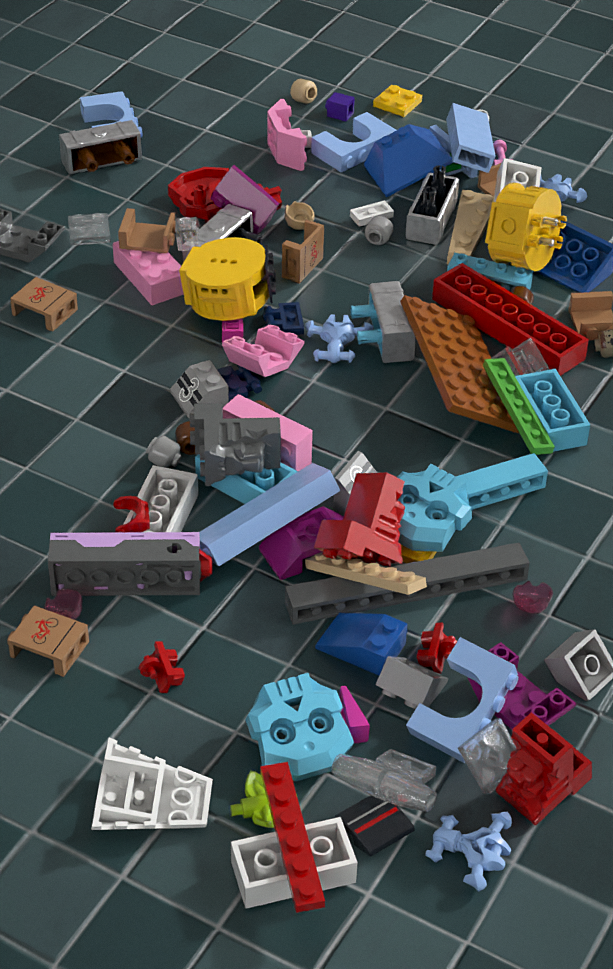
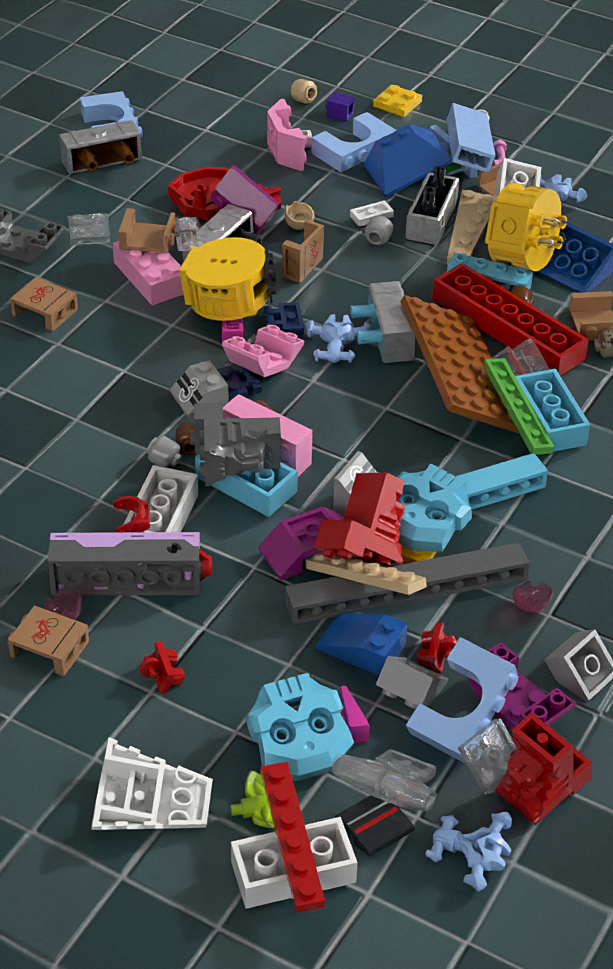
light blue brick [200,463,340,566] -> none

